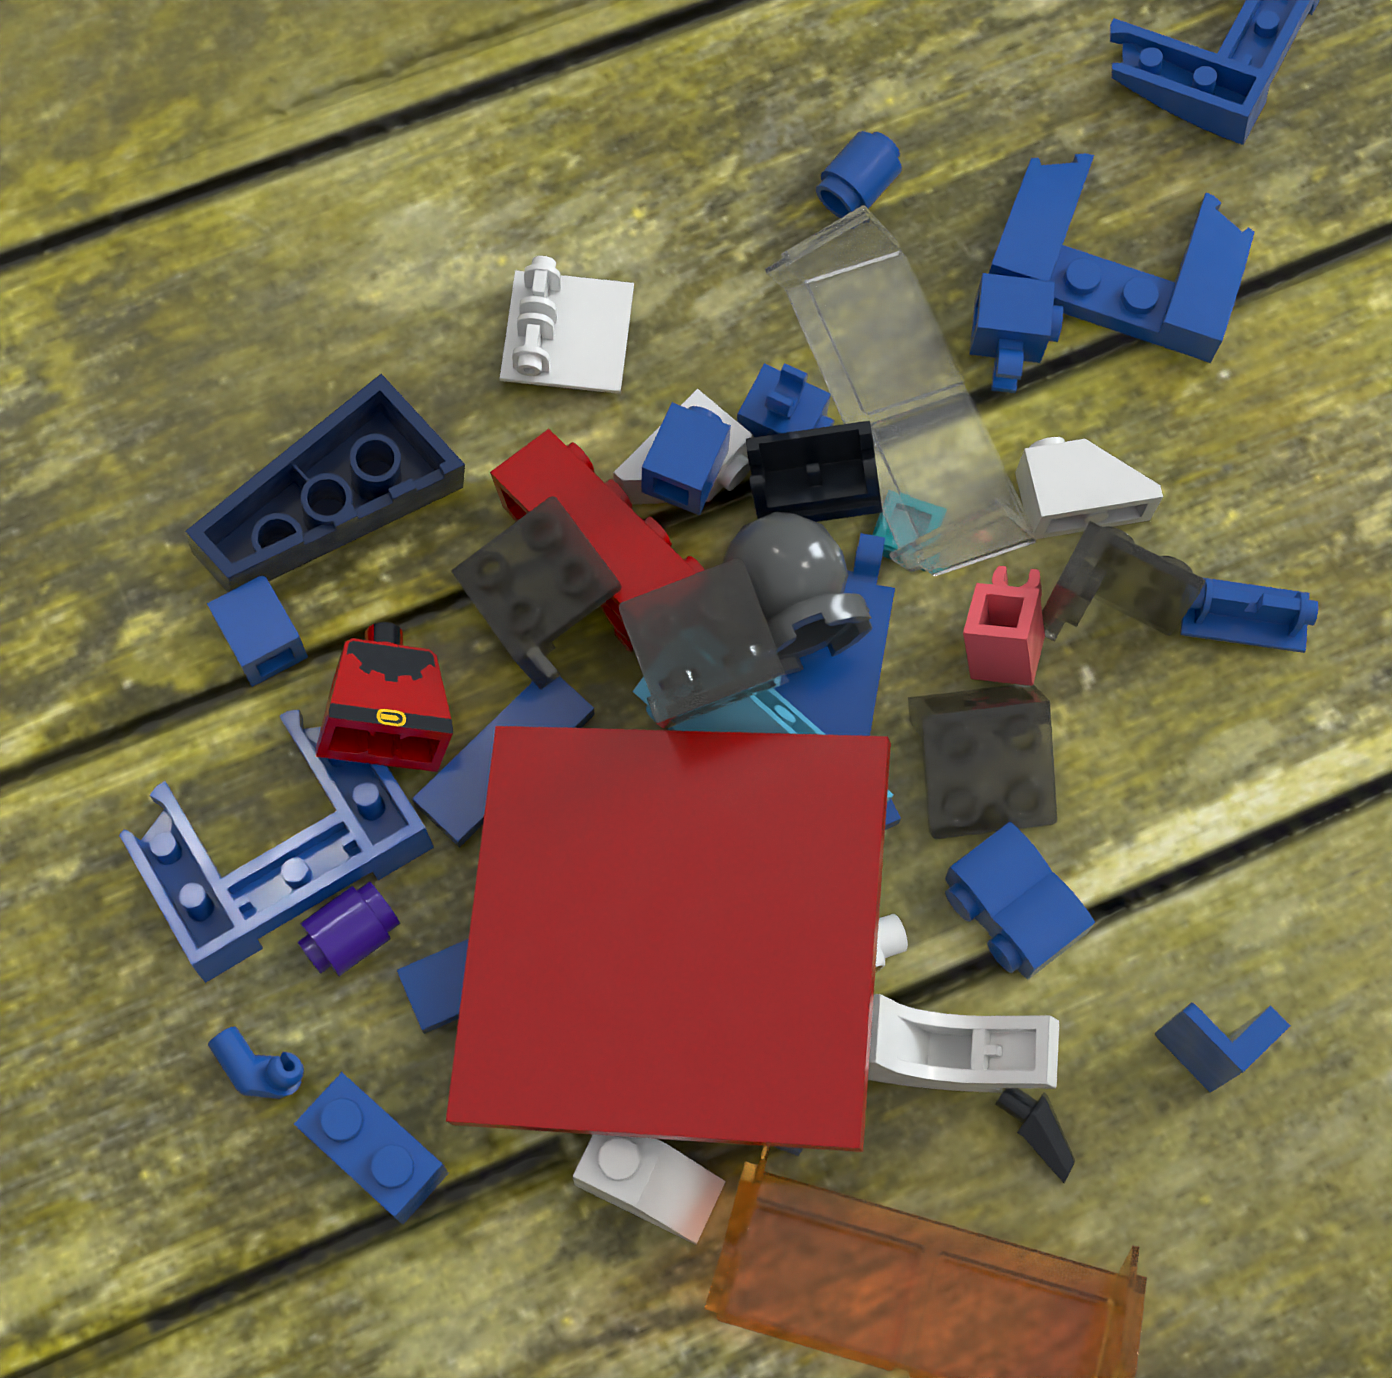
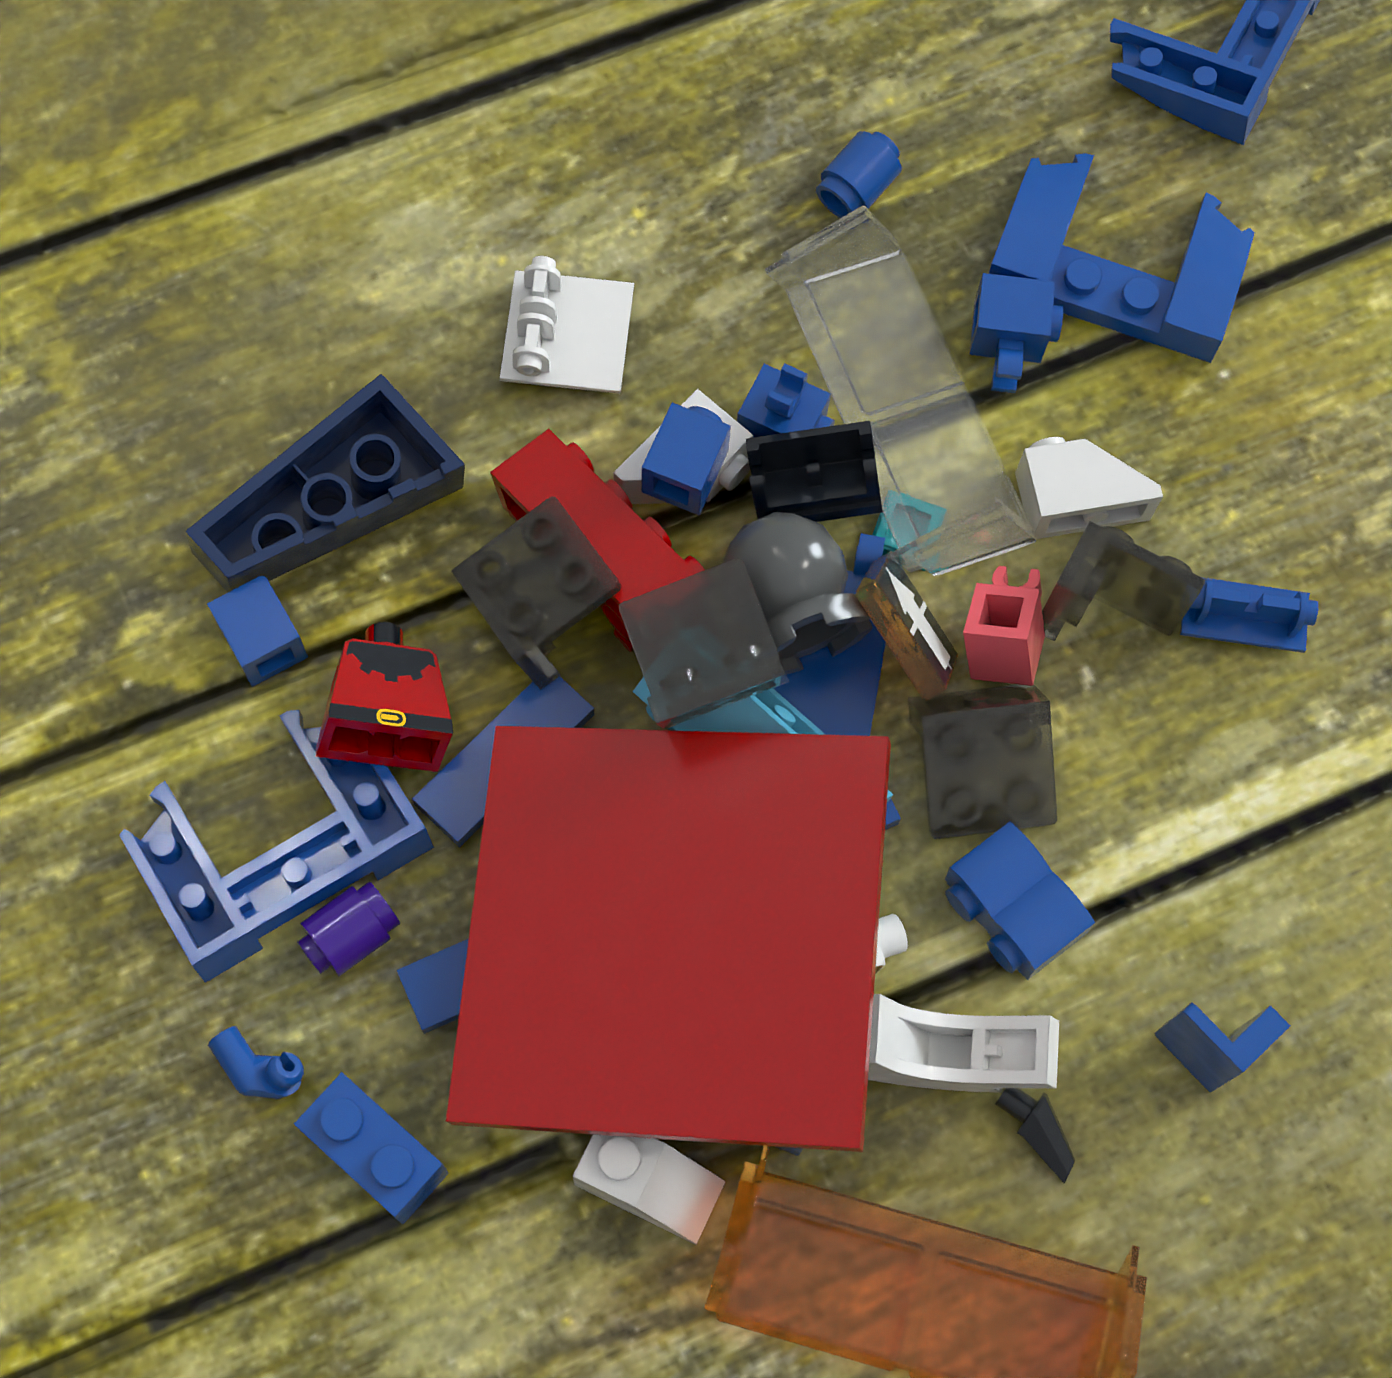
none -> tile [855,551,958,701]

